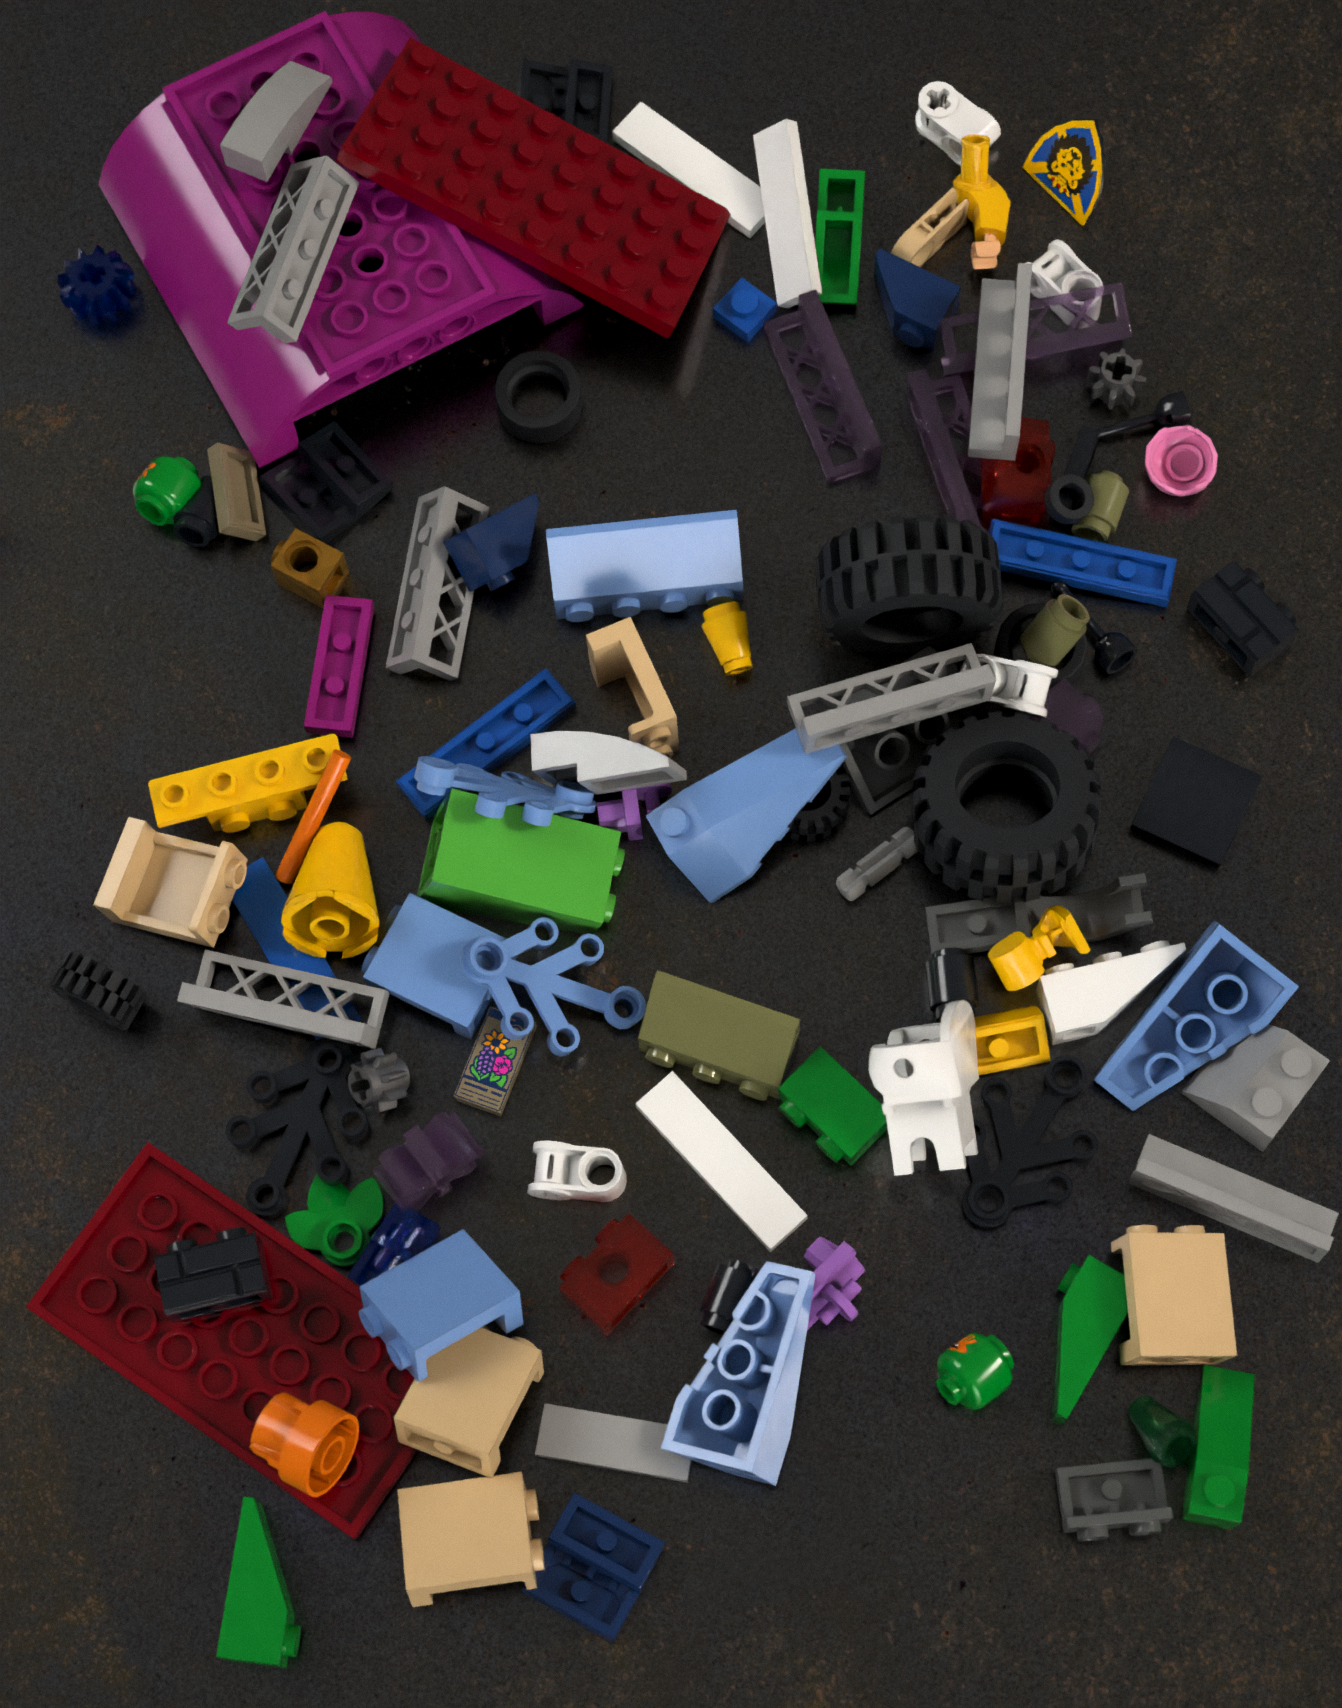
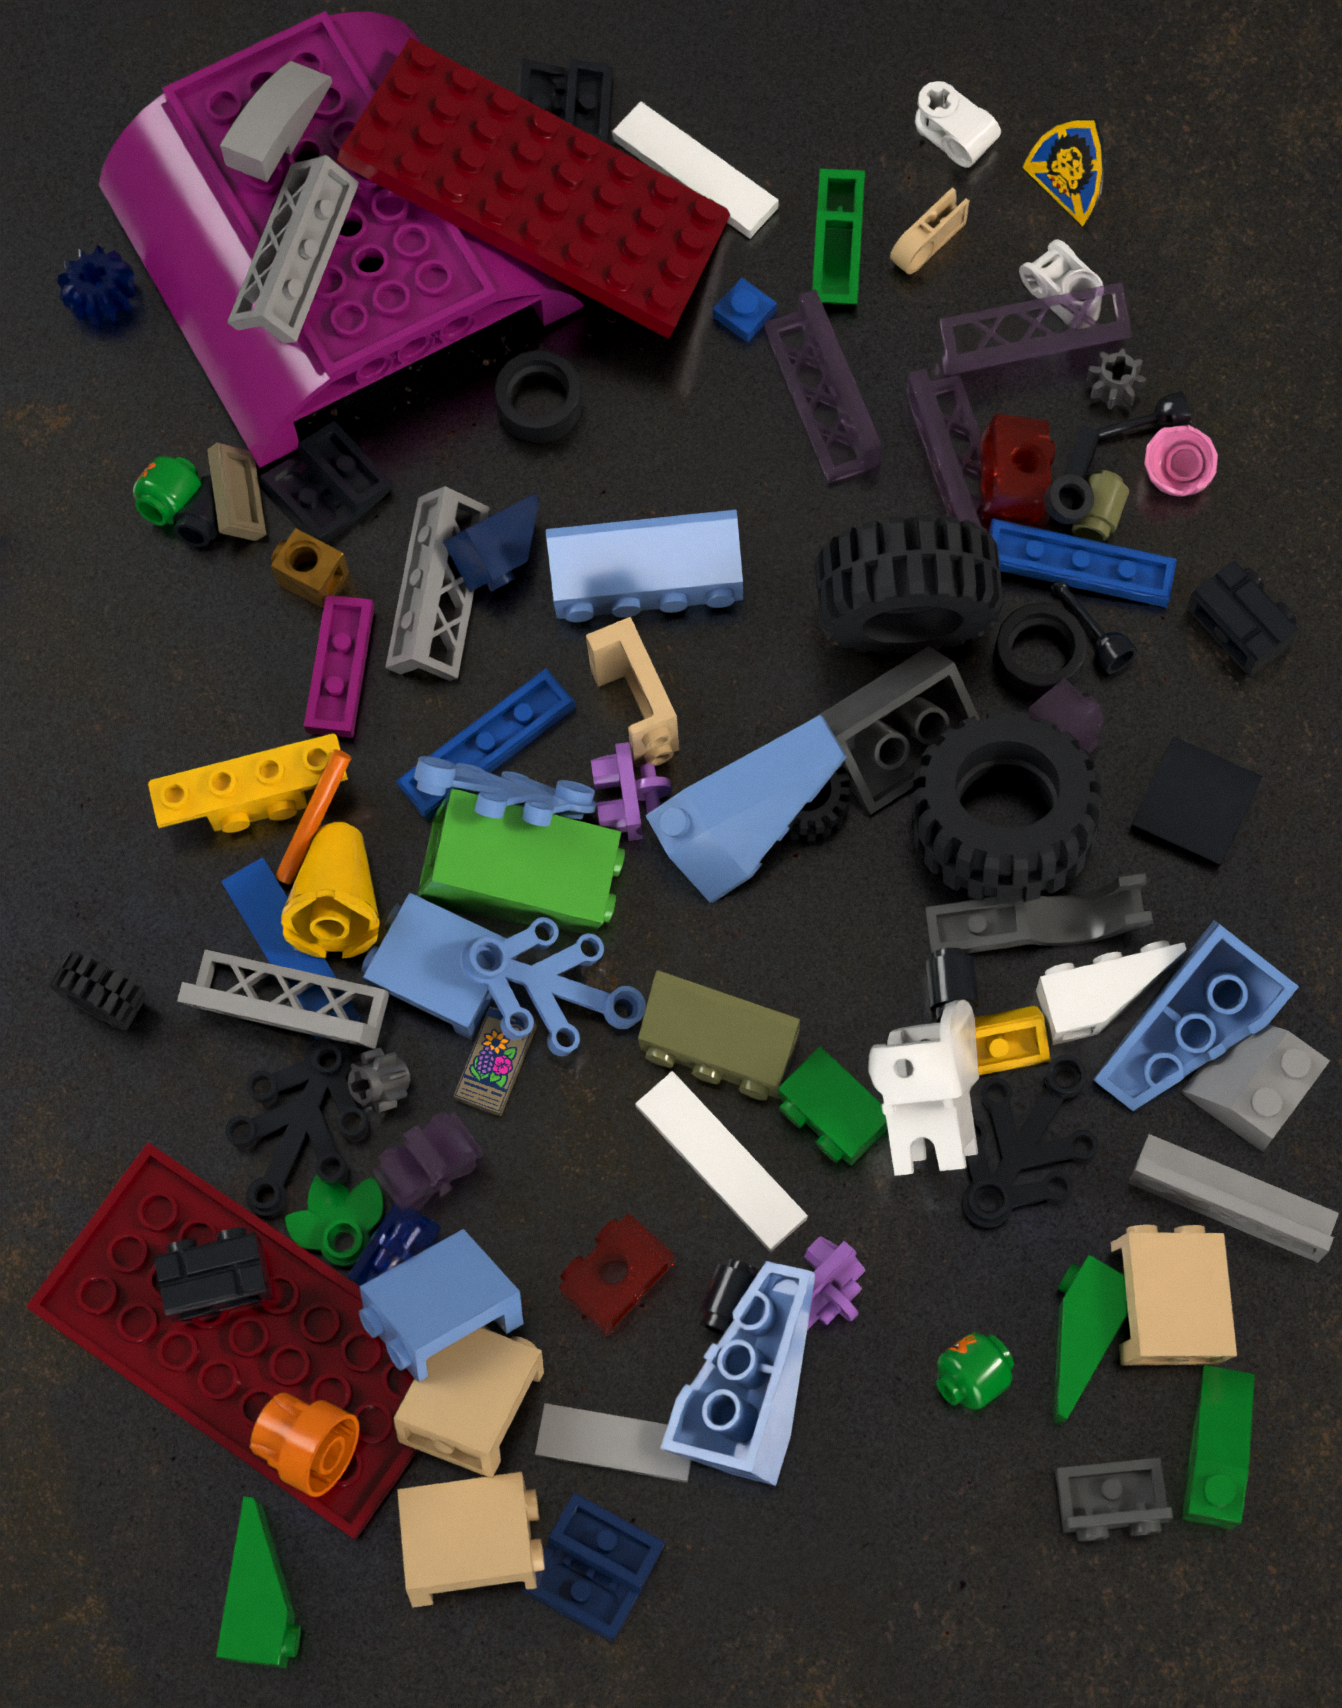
tan panel [93,817,248,948] -> none
white piece [527,1141,627,1202] -> none
slope [530,731,687,795] -> none
yellow cone [701,602,753,676] -> none
white tile [753,118,822,308] -> none
light grey fence [786,643,996,754] -> none
light grey axle [836,826,918,901] -> none
dark blue slope [874,248,961,352] -> none
yellow arm [953,134,1011,270] -> none
white piece [960,654,1059,718] -> none
light grey fence [968,263,1032,461] -> none
yellow leg [988,905,1090,991] -> none
olive brick [1020,594,1090,666] -> none
clear green cone [1128,1396,1197,1467] -> none

